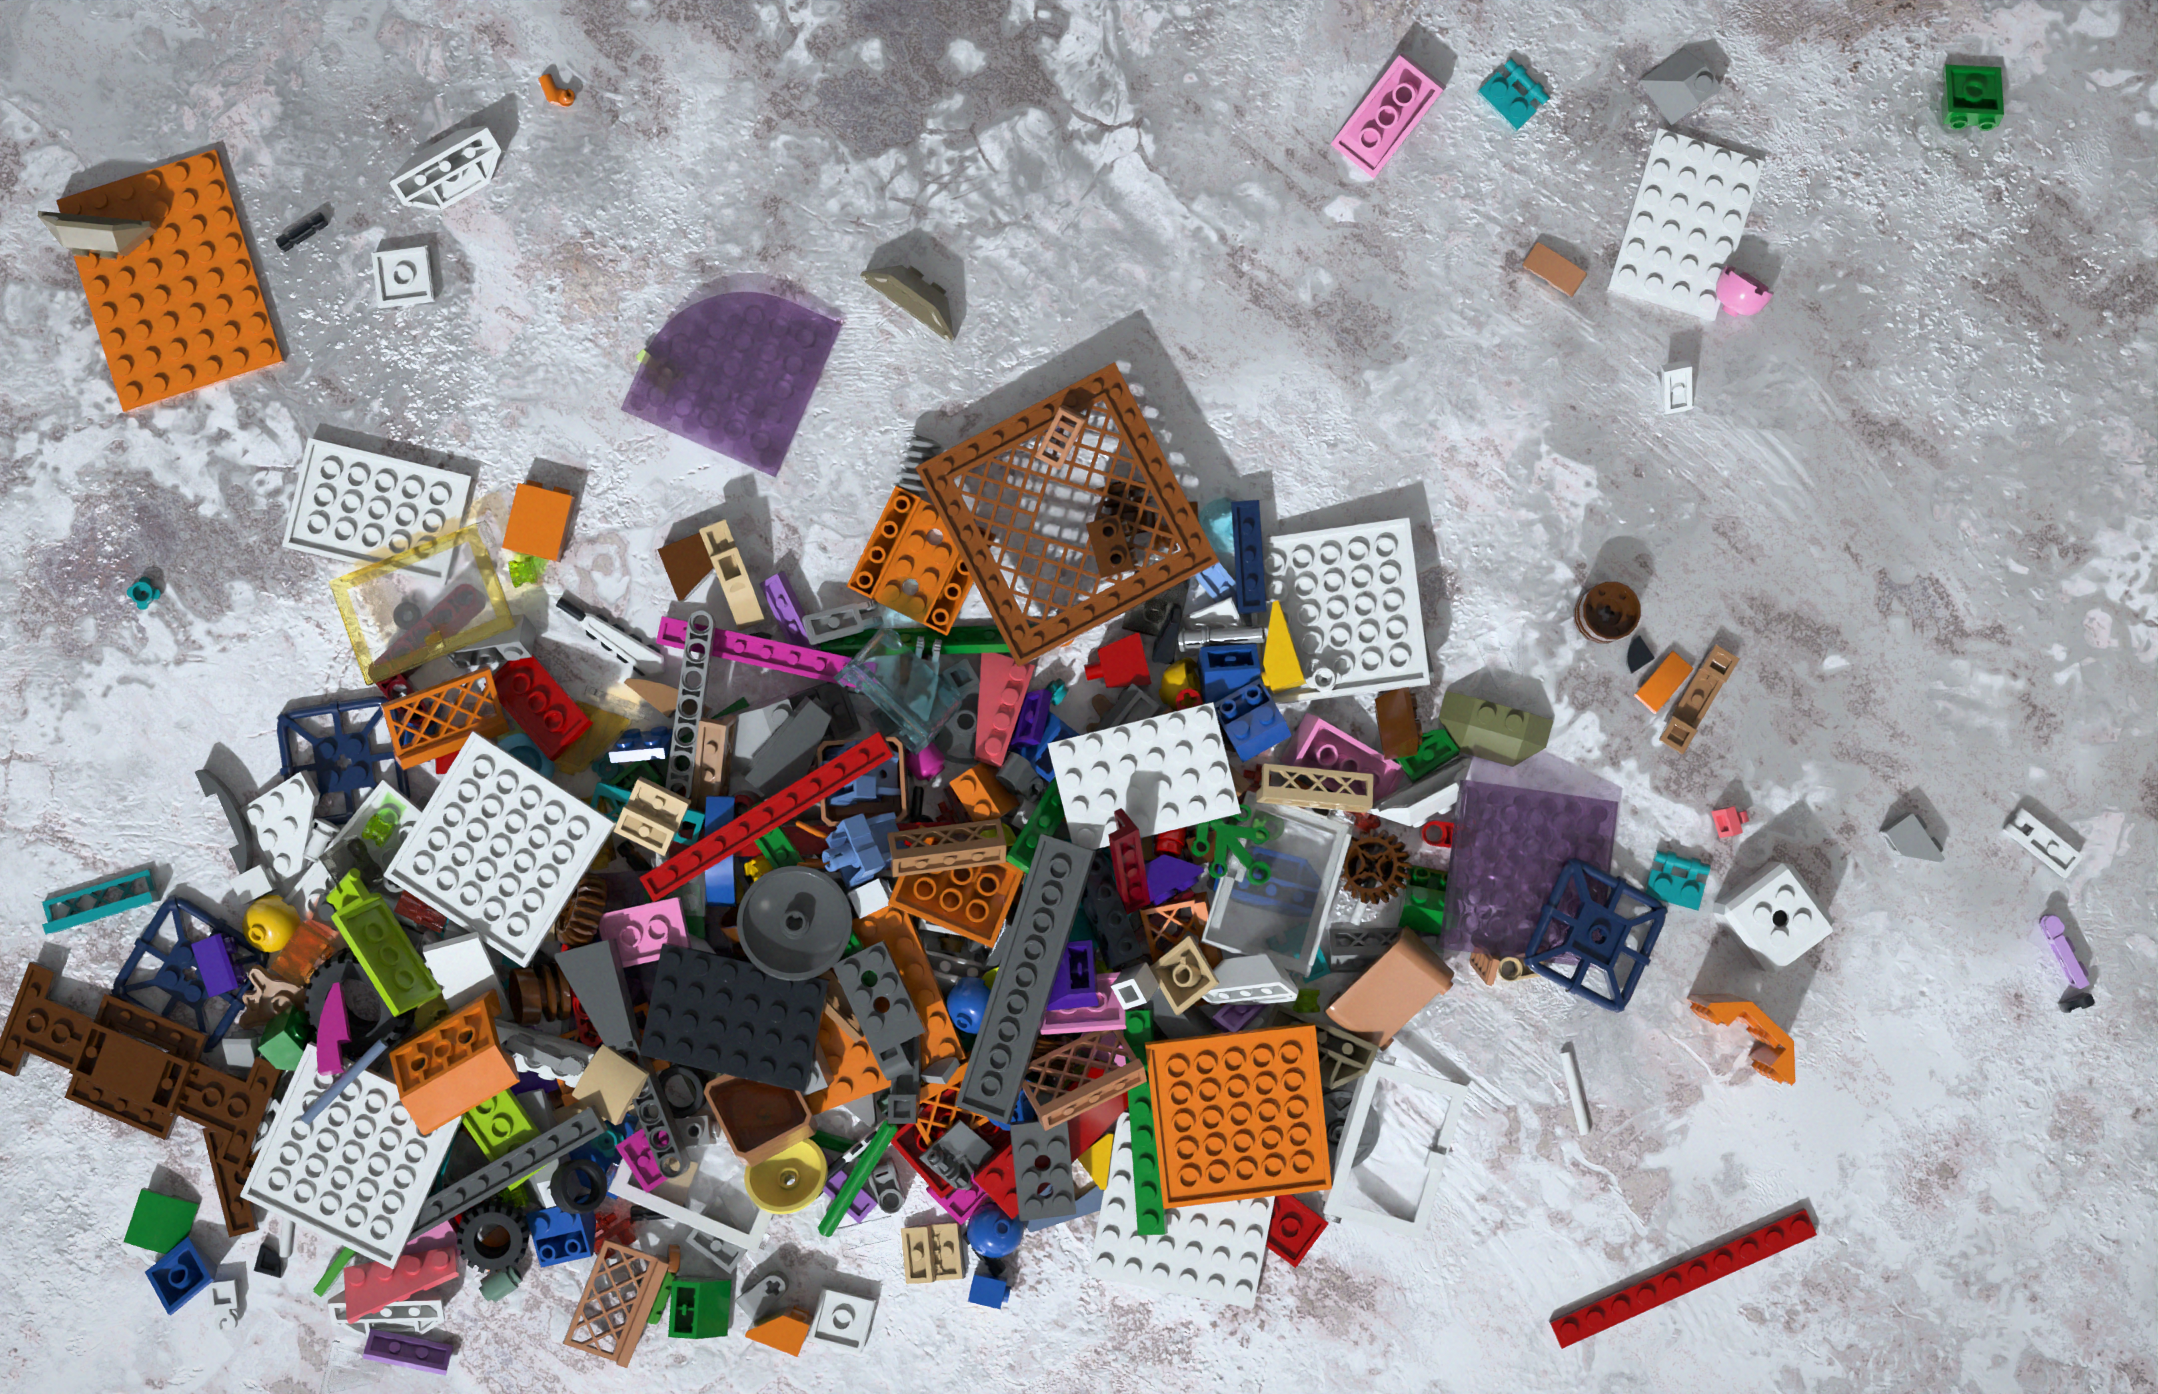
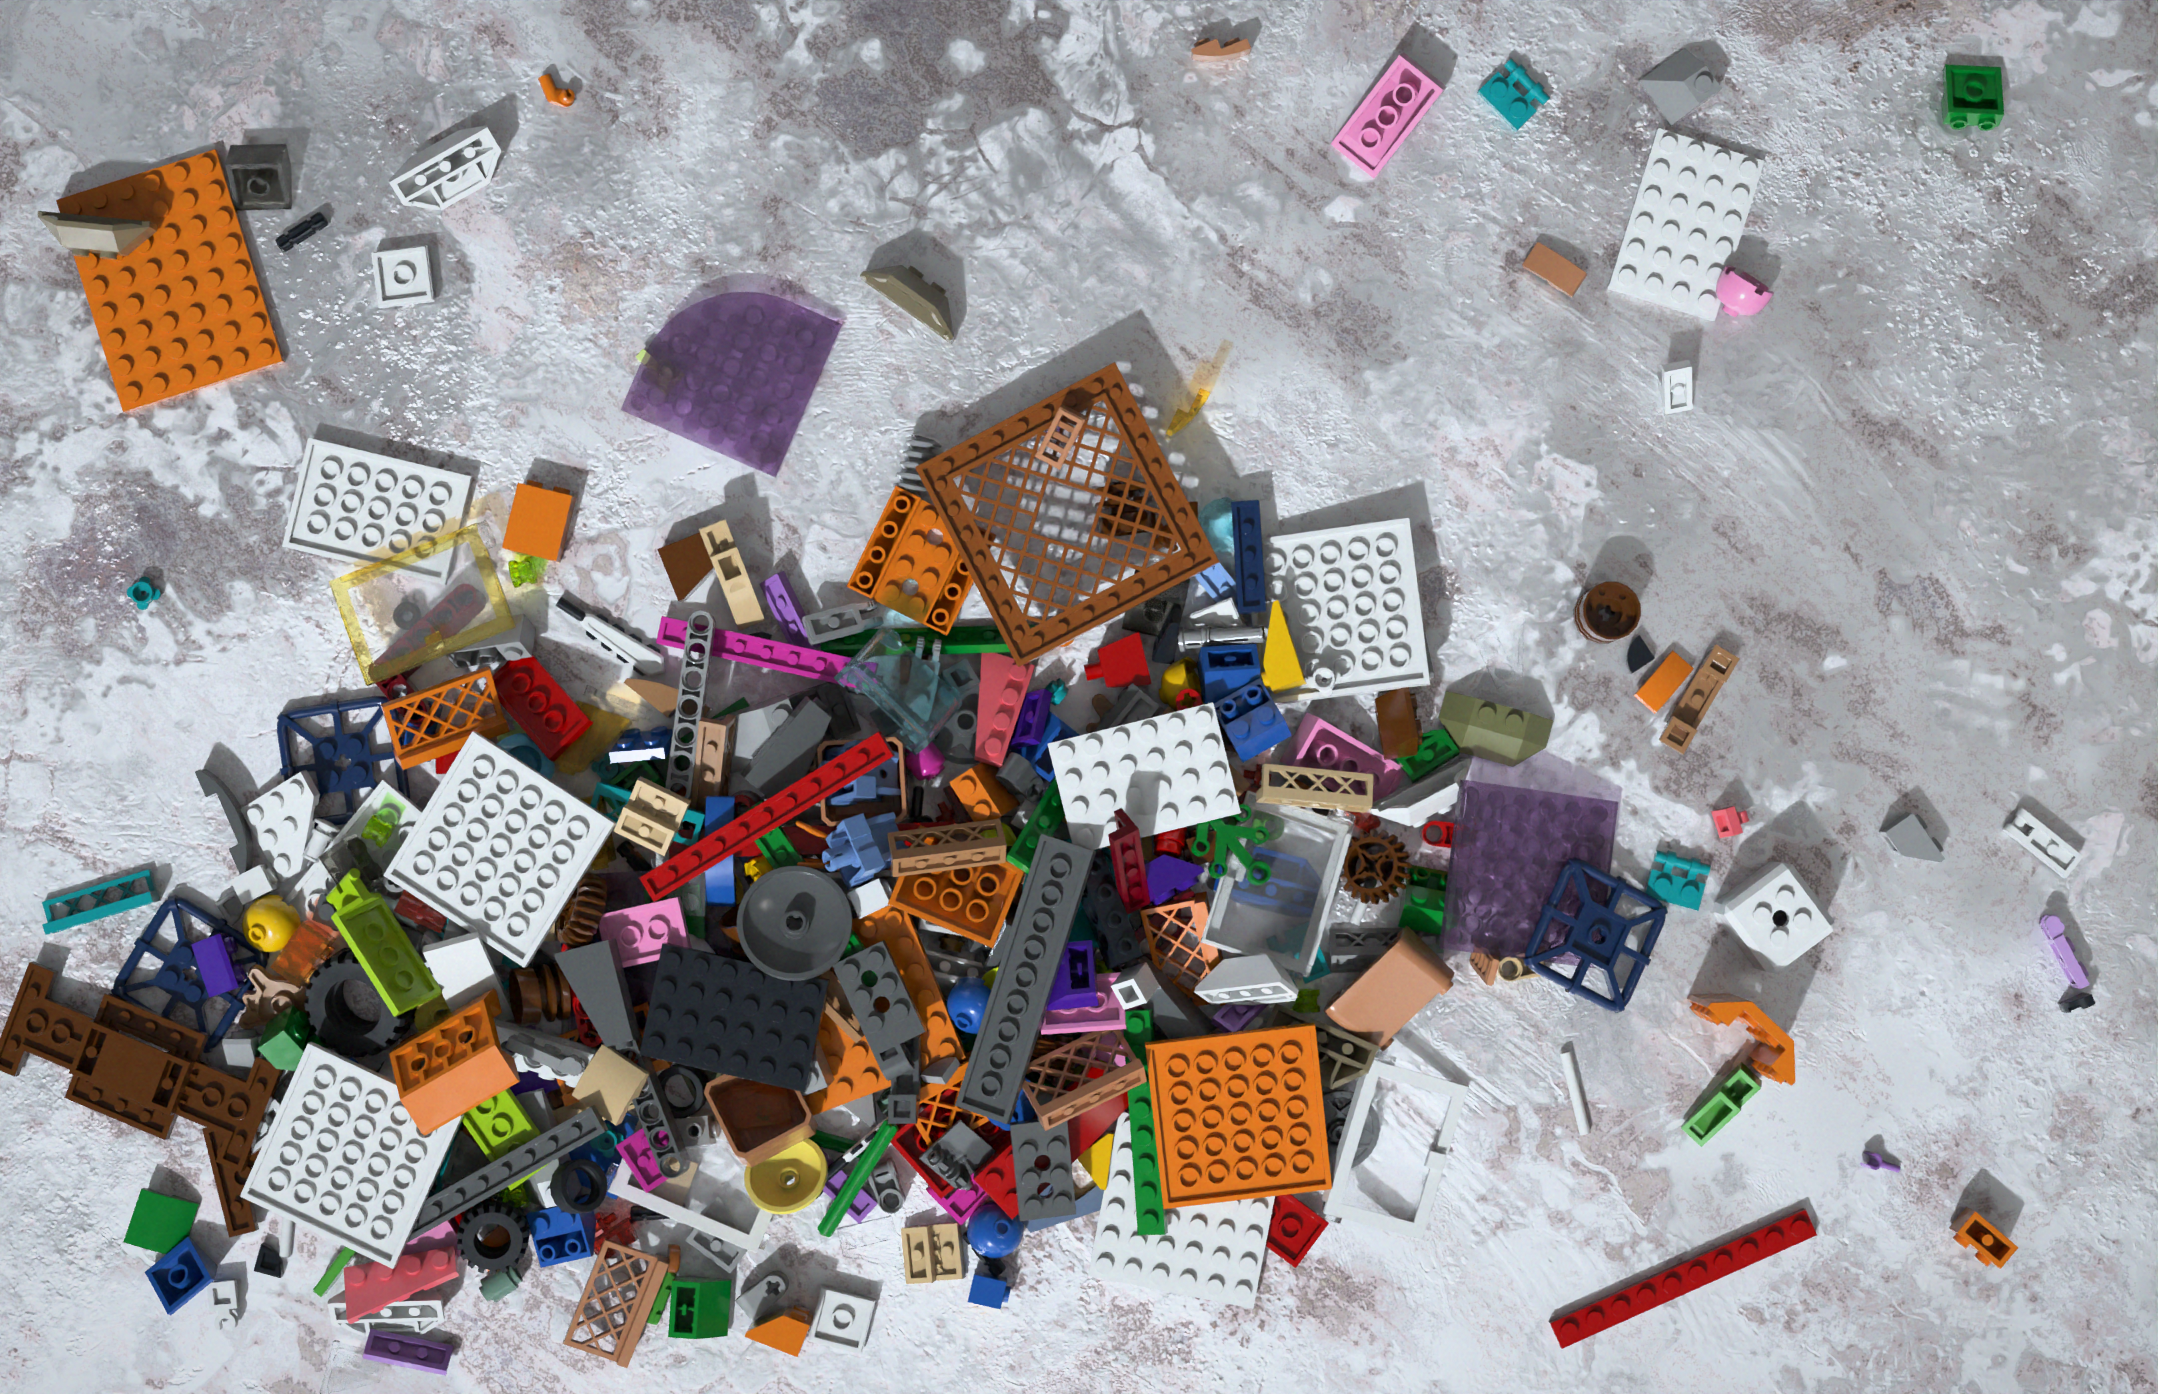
sand blue bar [301,1038,388,1125] -> none
dark pink slope [316,982,352,1077] -> none
reddish brown brick [1086,514,1139,580] -> none
tan slope [1149,936,1220,1015] -> none
none -> light grey tile [215,890,245,926]
none -> clear smoke slope [225,144,292,211]
none -> clear yellow slope [1164,388,1210,441]
none -> nougat slope [1190,37,1251,62]
none -> bright green slope [1681,1062,1762,1147]
none -> medium lavender hand [1860,1151,1900,1173]
none -> orange brick [1949,1207,2019,1269]

